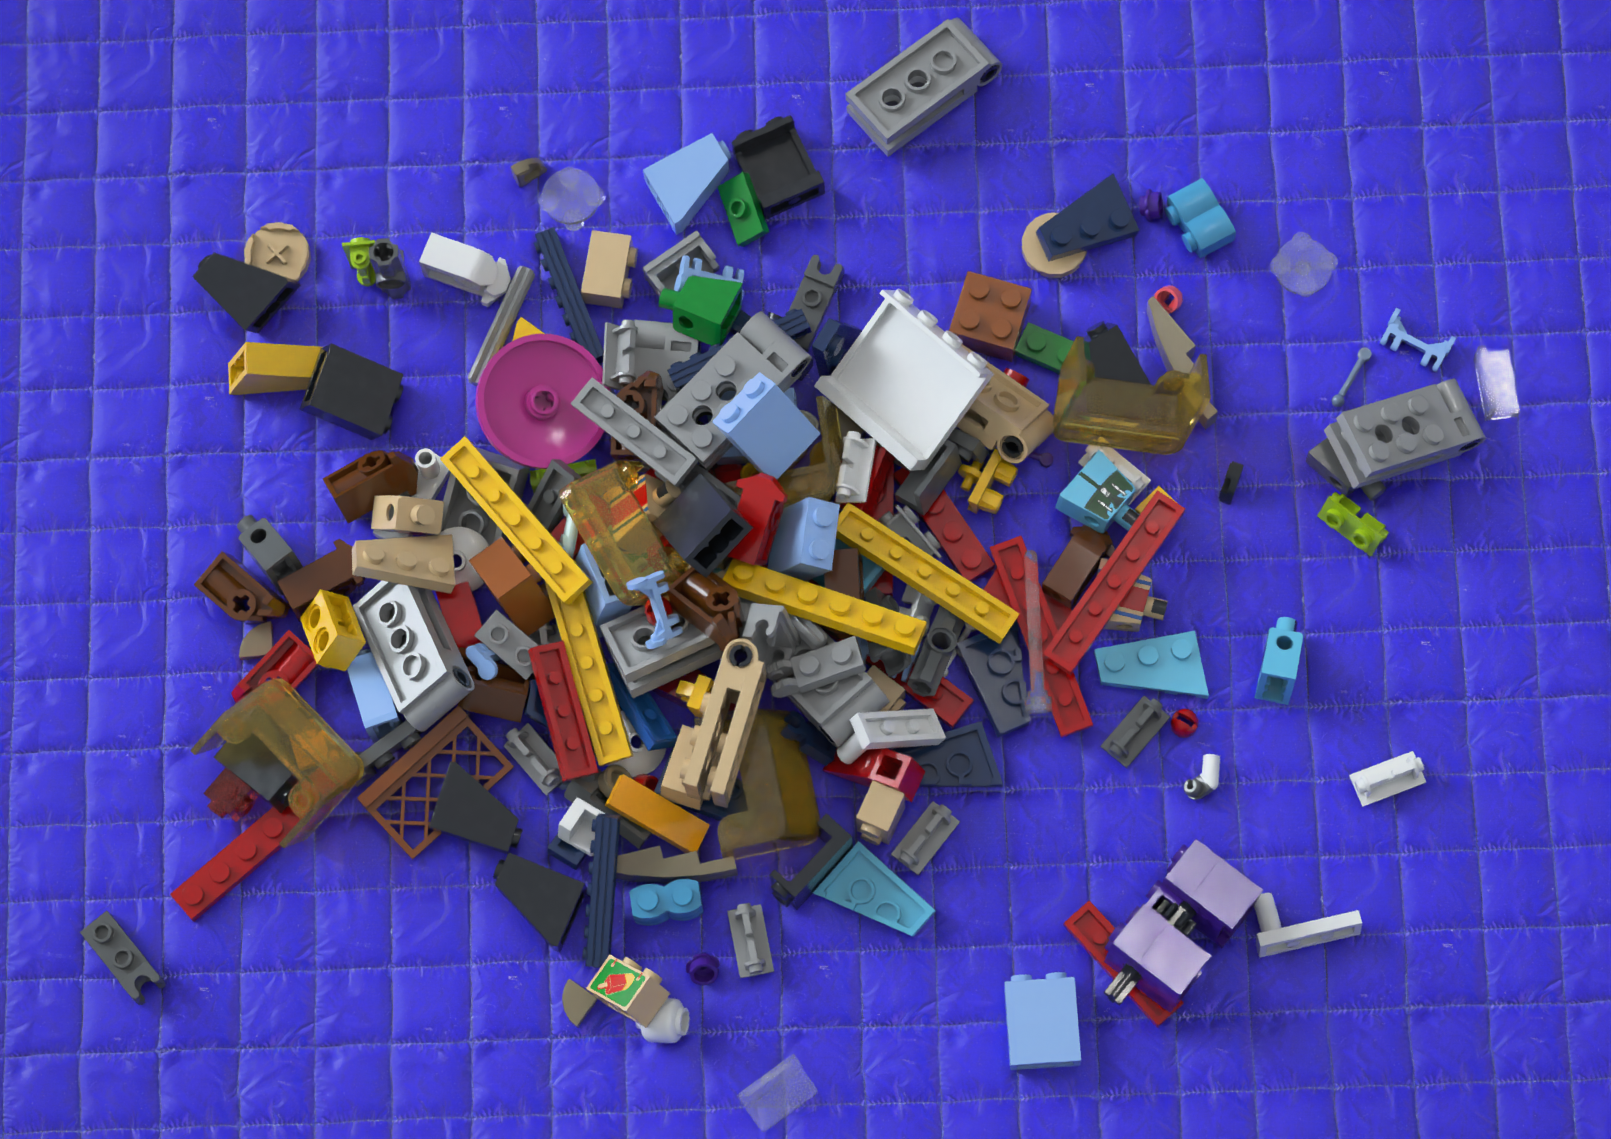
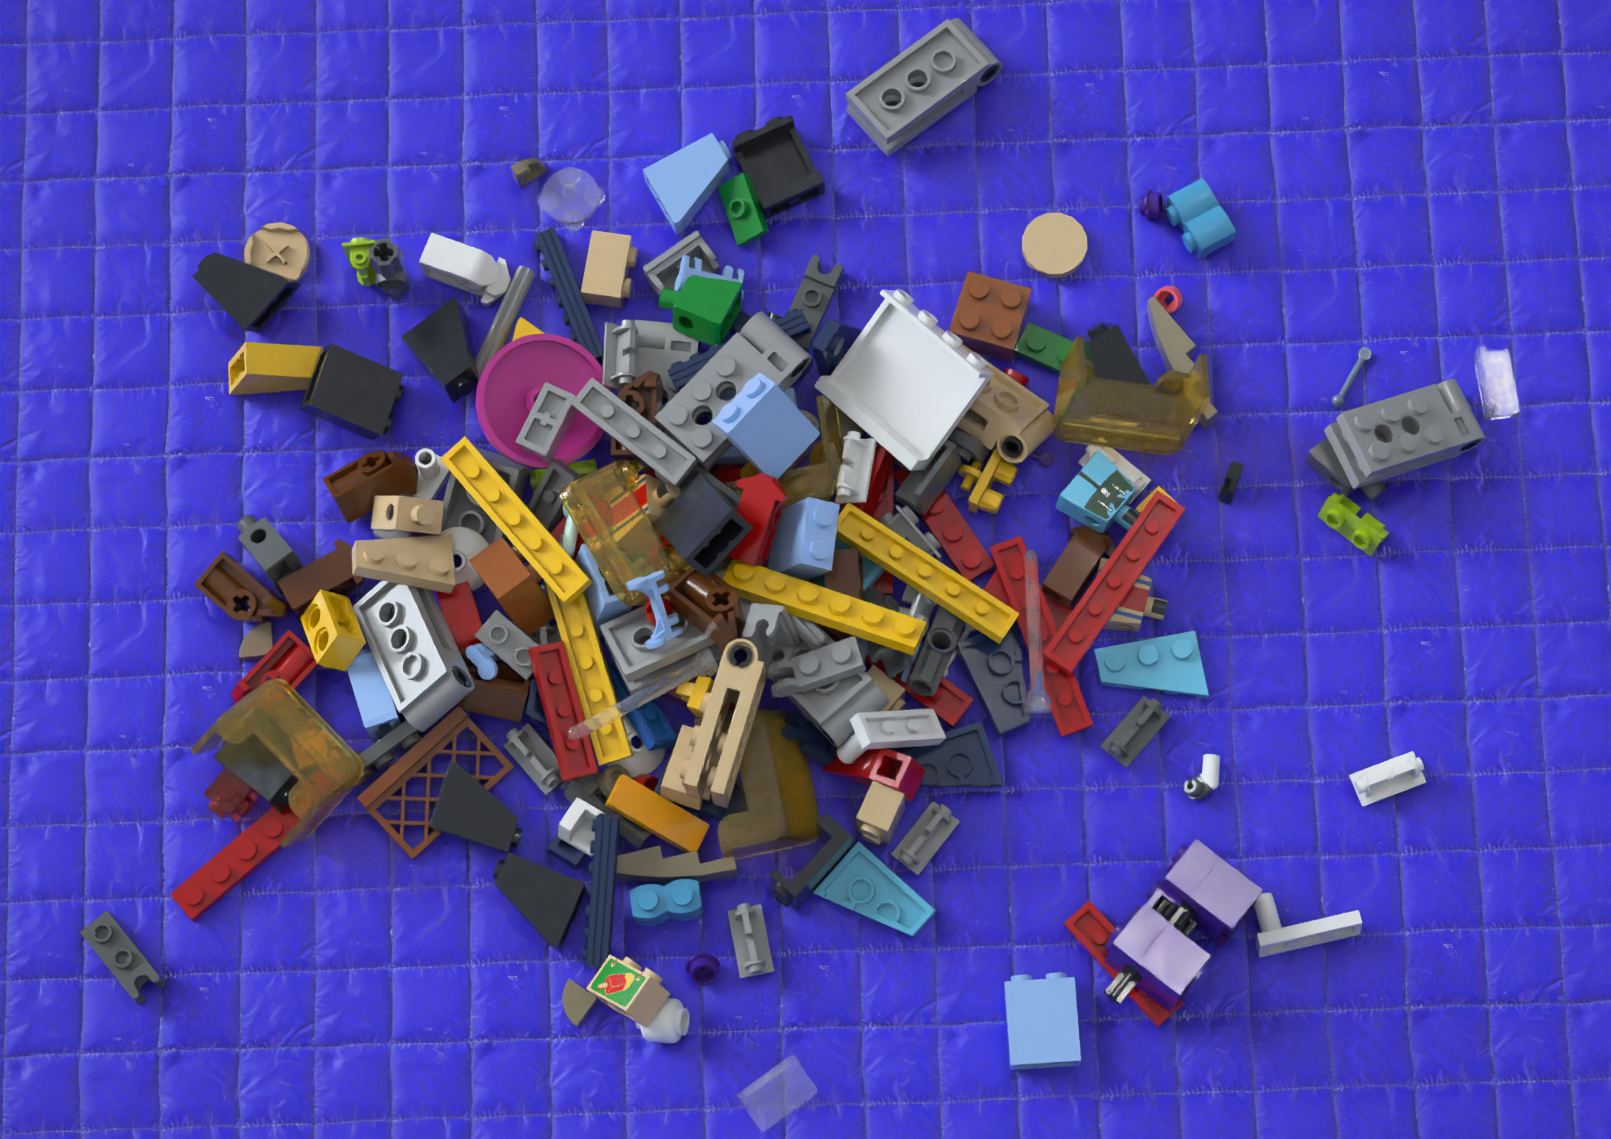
dark blue wing [1036,173,1140,262] -> none
red hinge [1170,709,1198,738] -> none
medium azure torso [1255,617,1303,705] -> none
clear piece [1270,232,1338,297] -> none
light blue piece [1379,308,1456,372] -> none
none -> black slope [401,298,479,403]
none -> light grey hinge [516,382,577,463]
none -> clear piece [567,647,719,741]

